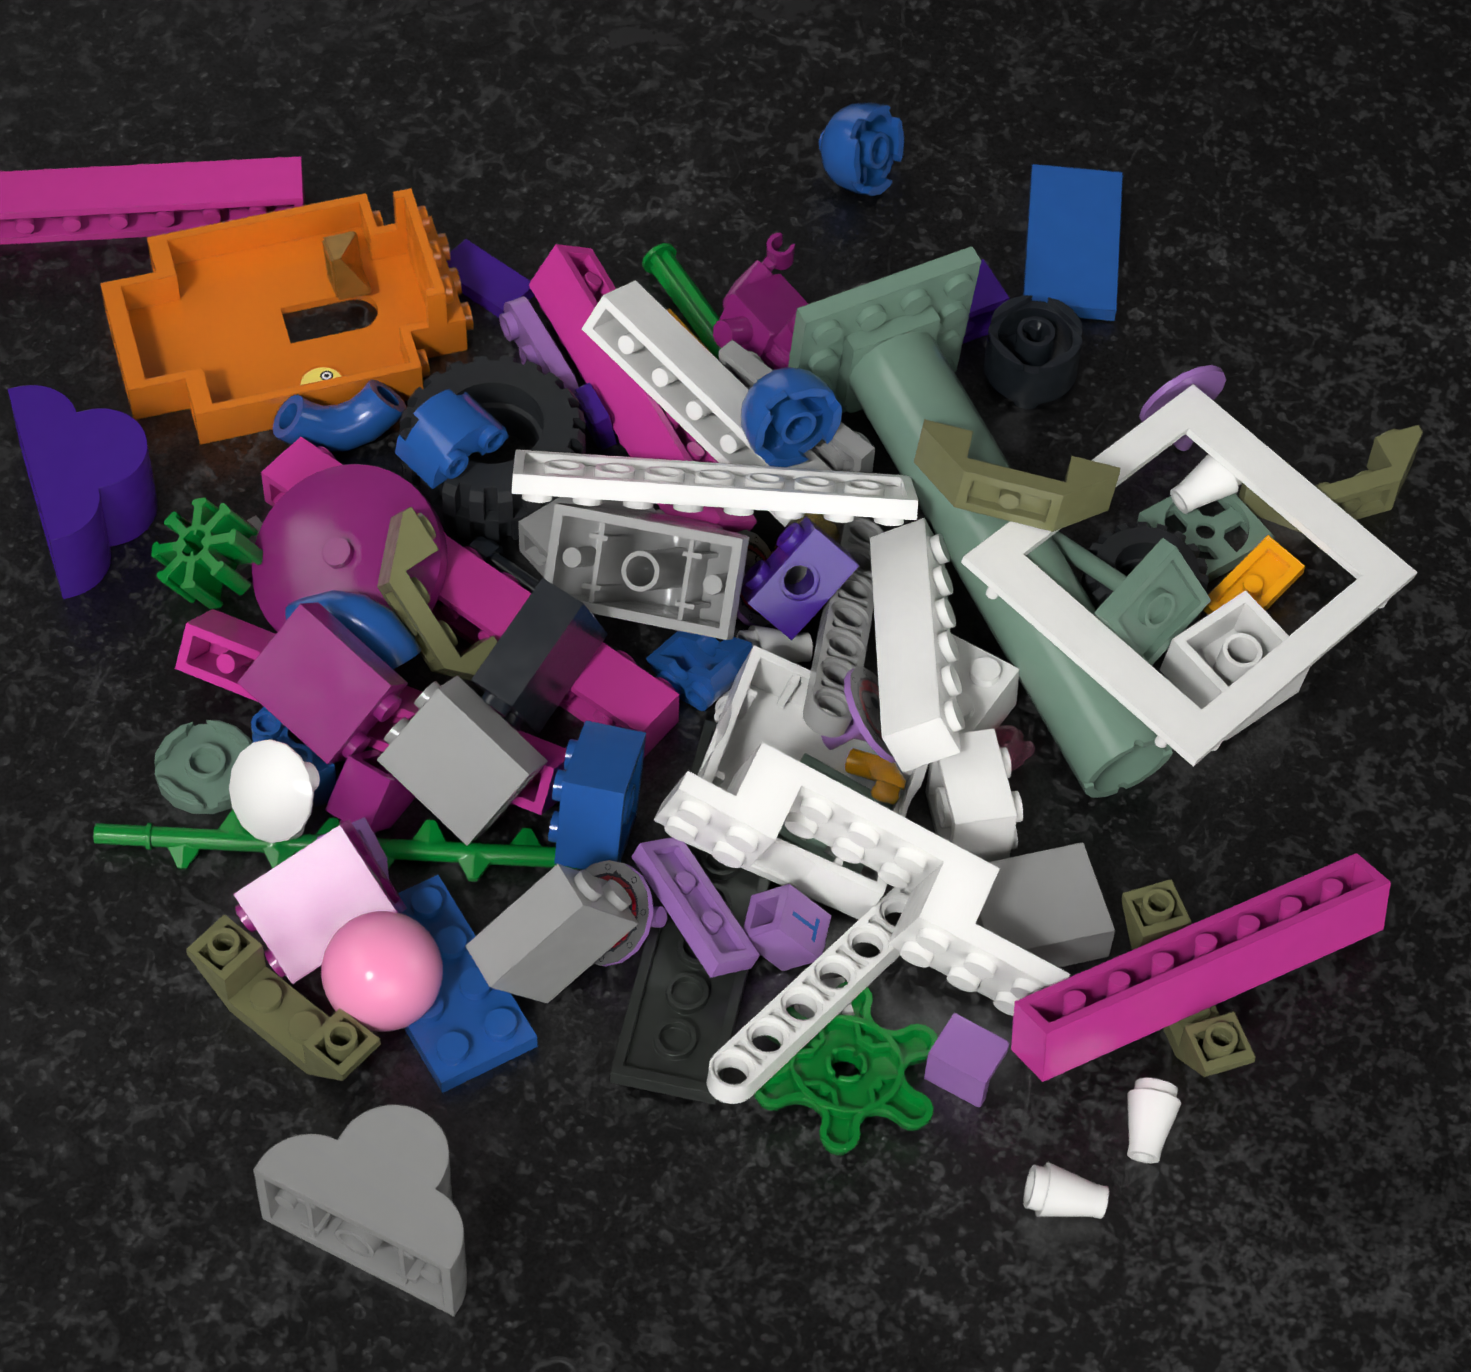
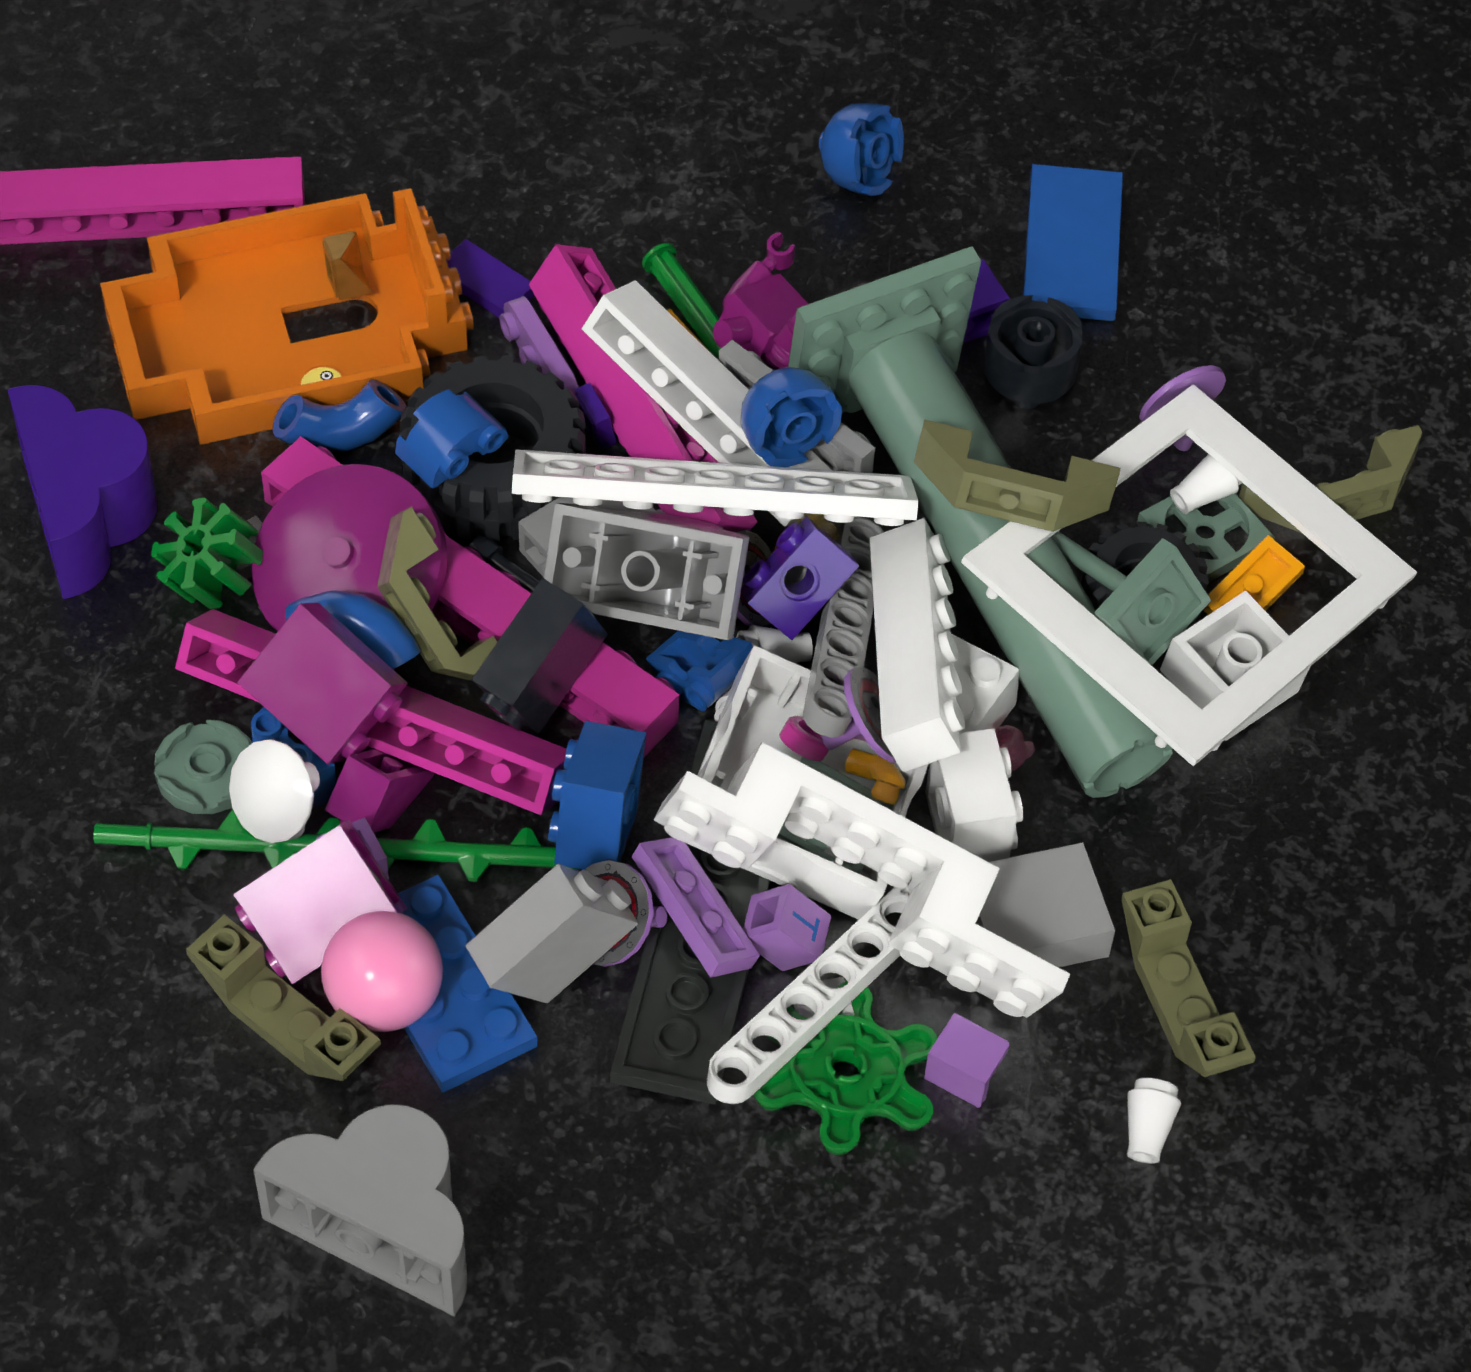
light grey brick [377,675,548,846] -> none
dark pink brick [1011,853,1391,1082] -> none
white cone [1024,1162,1109,1219] -> none
none -> dark pink tile [779,716,829,761]

